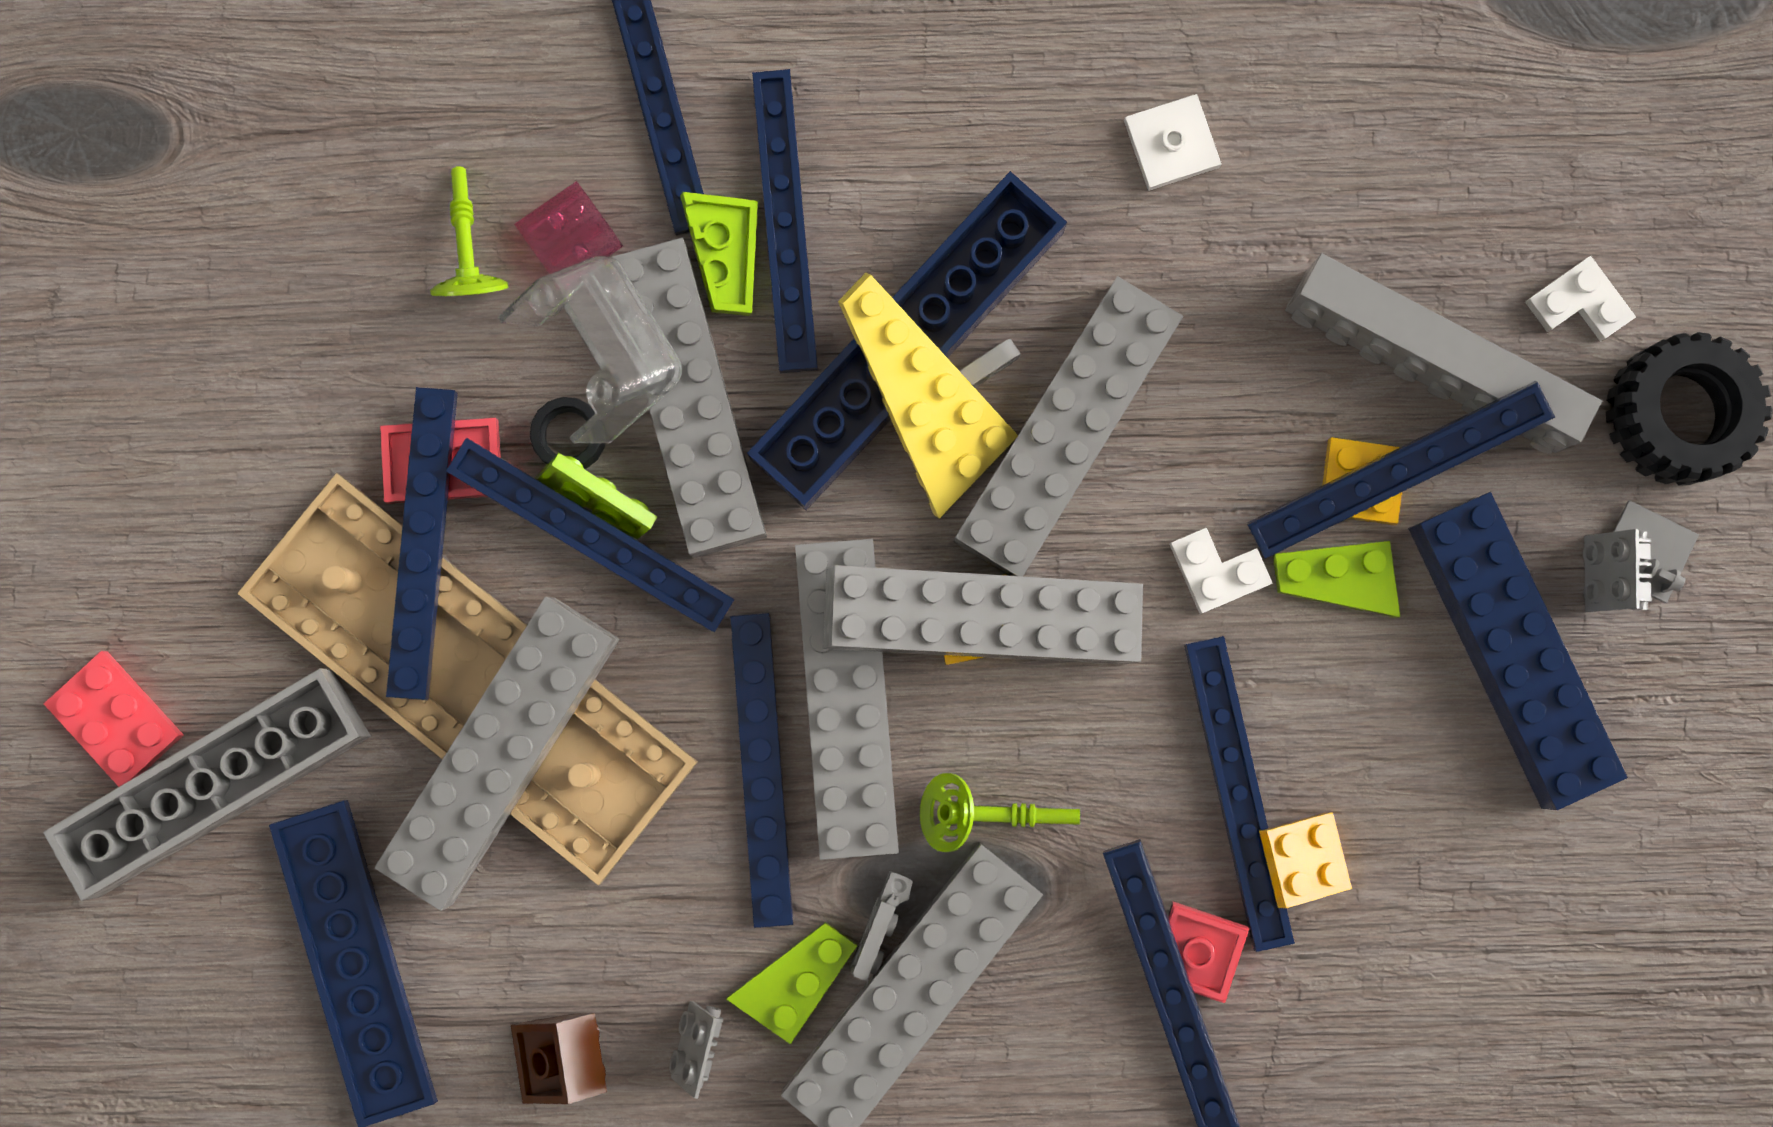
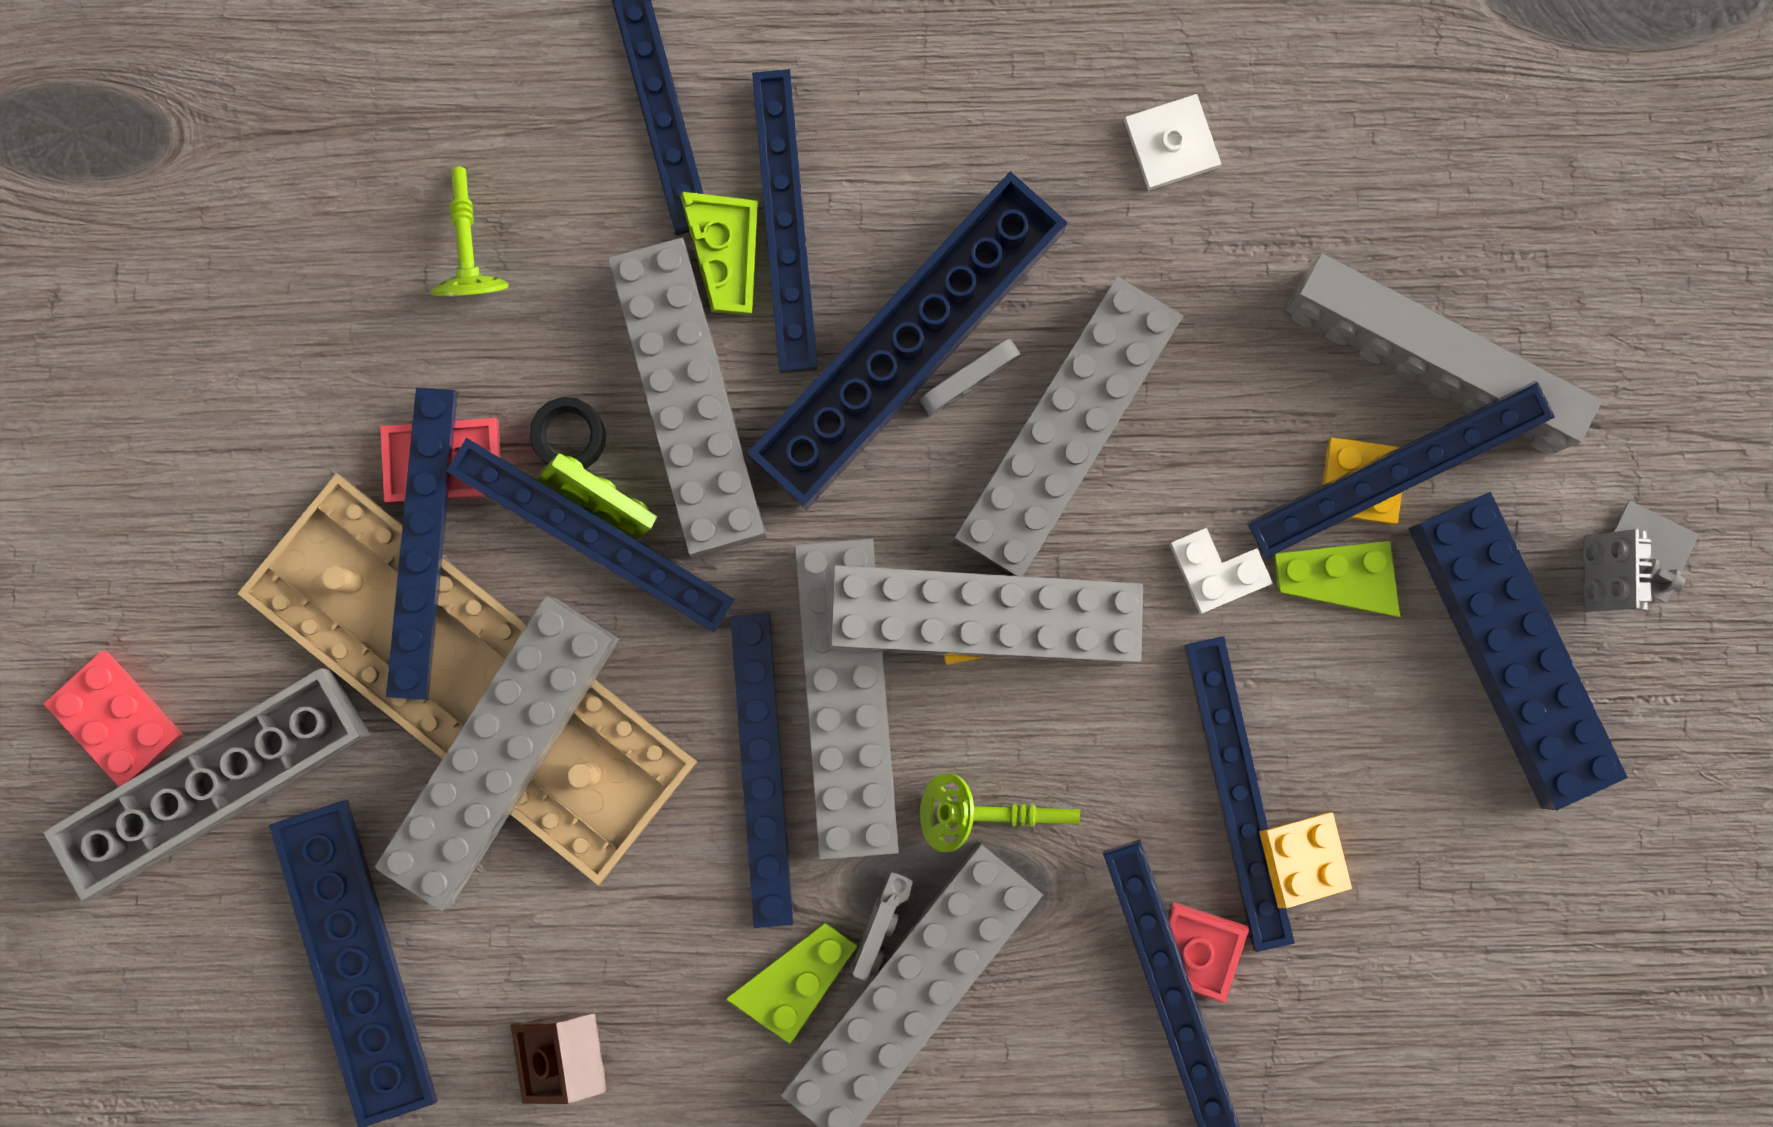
clear windscreen [498,256,682,443] -> none
clear pink slope [514,181,623,289] -> none
light grey hinge [669,1001,723,1099] -> none
light yellow wing [838,273,1018,519] -> none
white plate [1525,256,1636,341] -> none
black tyre [1605,332,1772,486] -> none

